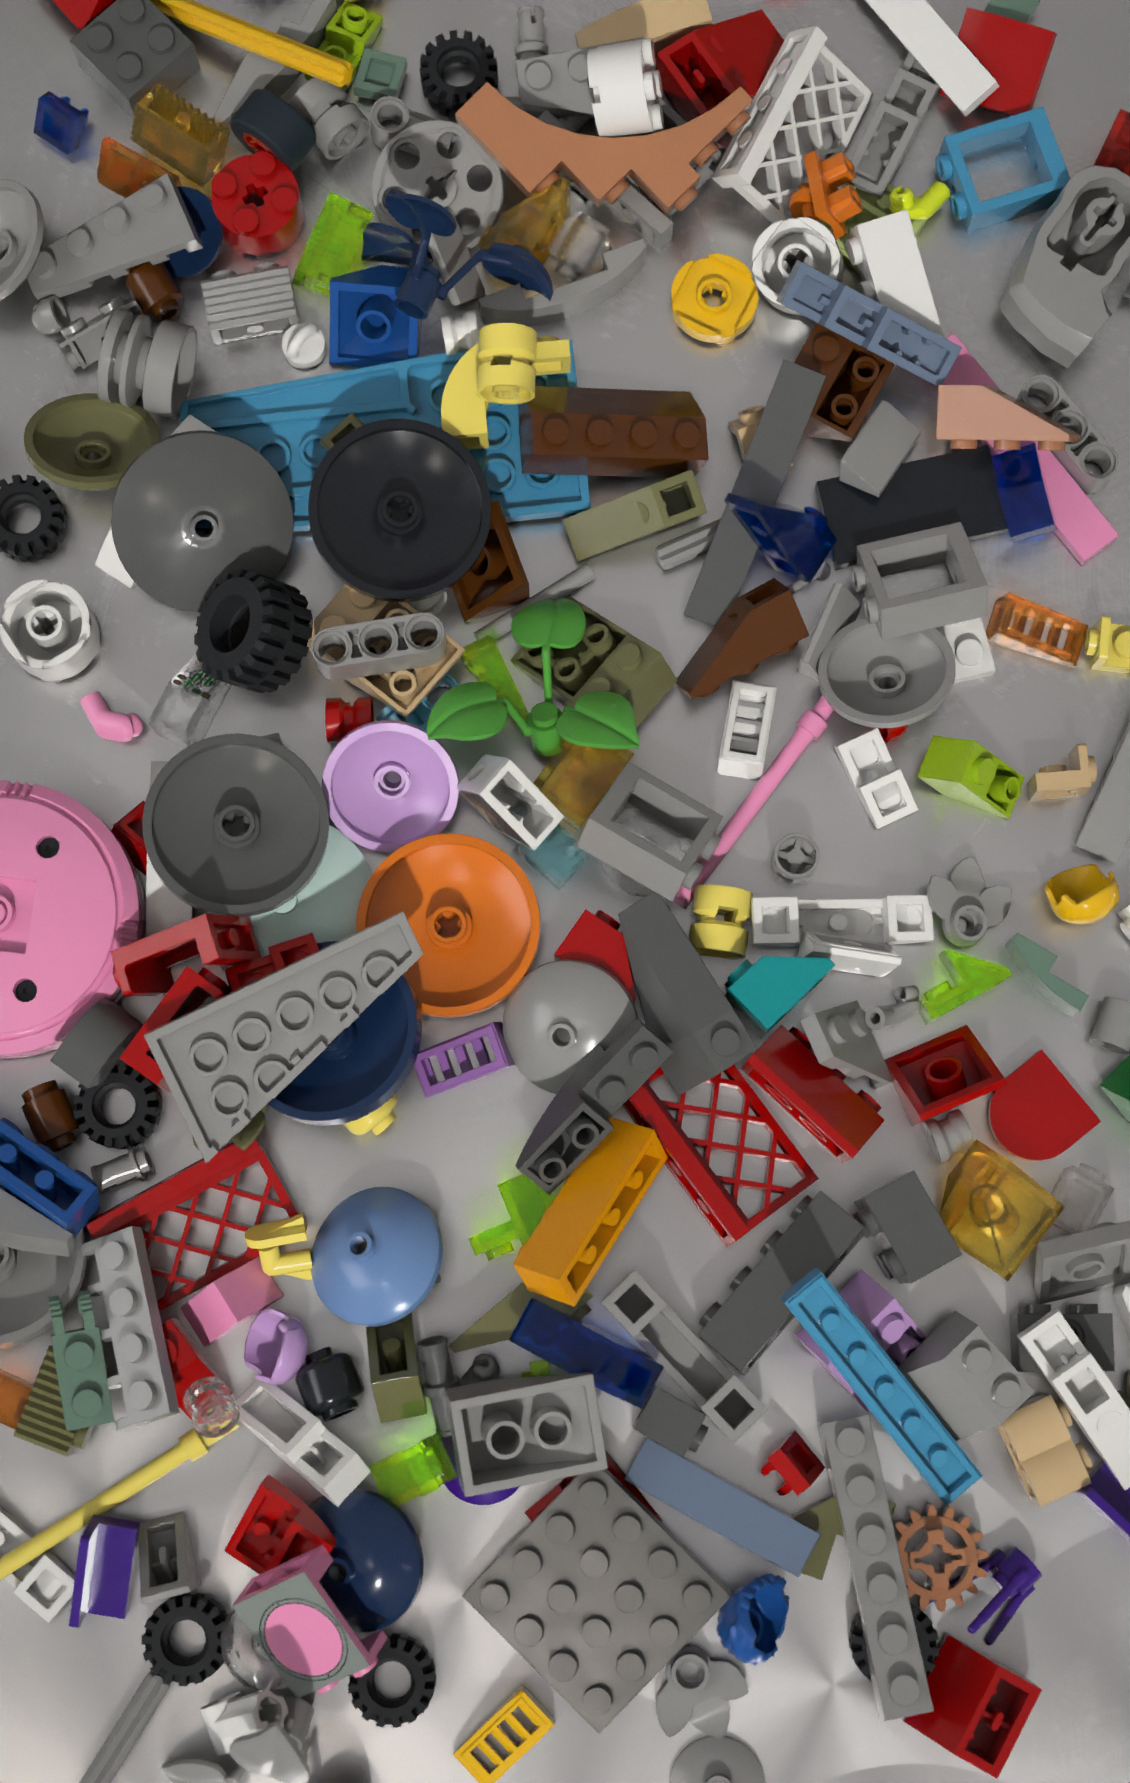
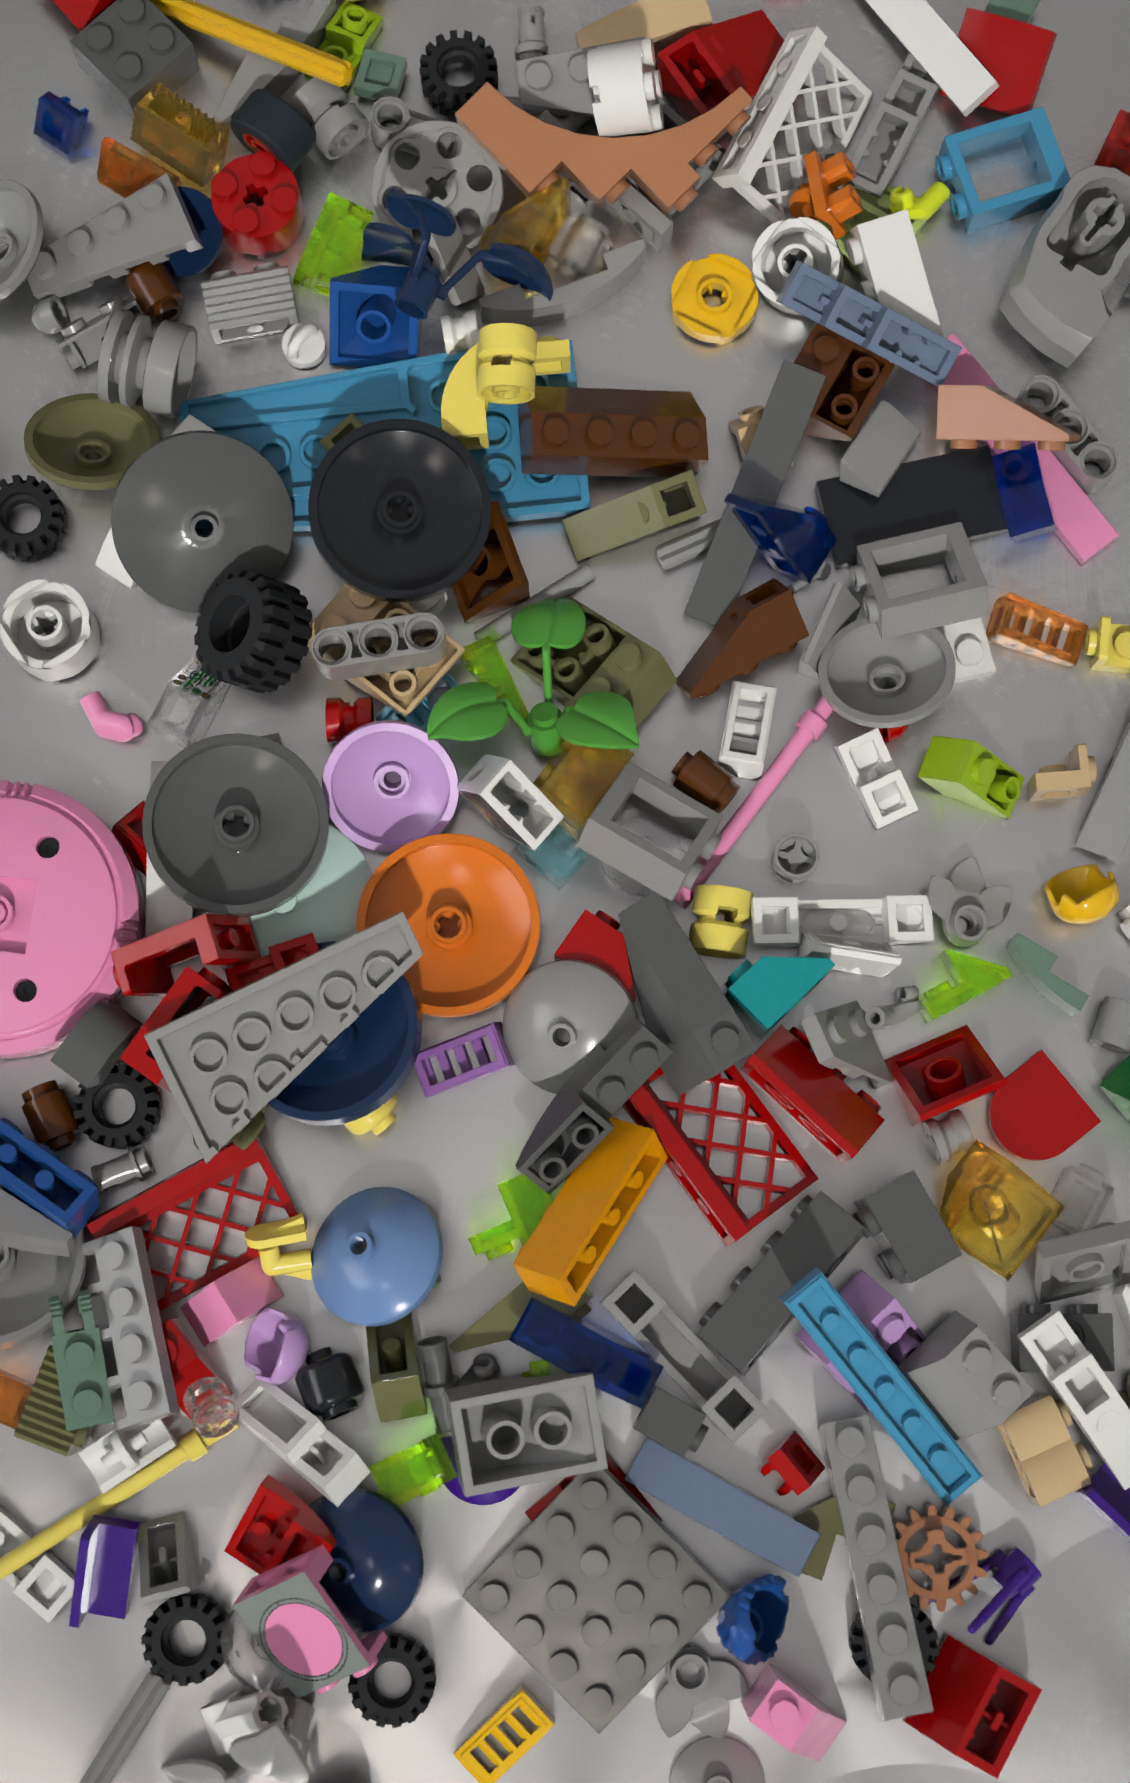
none -> white hips [78,1419,178,1494]
none -> reddish brown brick [671,750,740,814]
none -> bright pink slope [741,1662,847,1762]

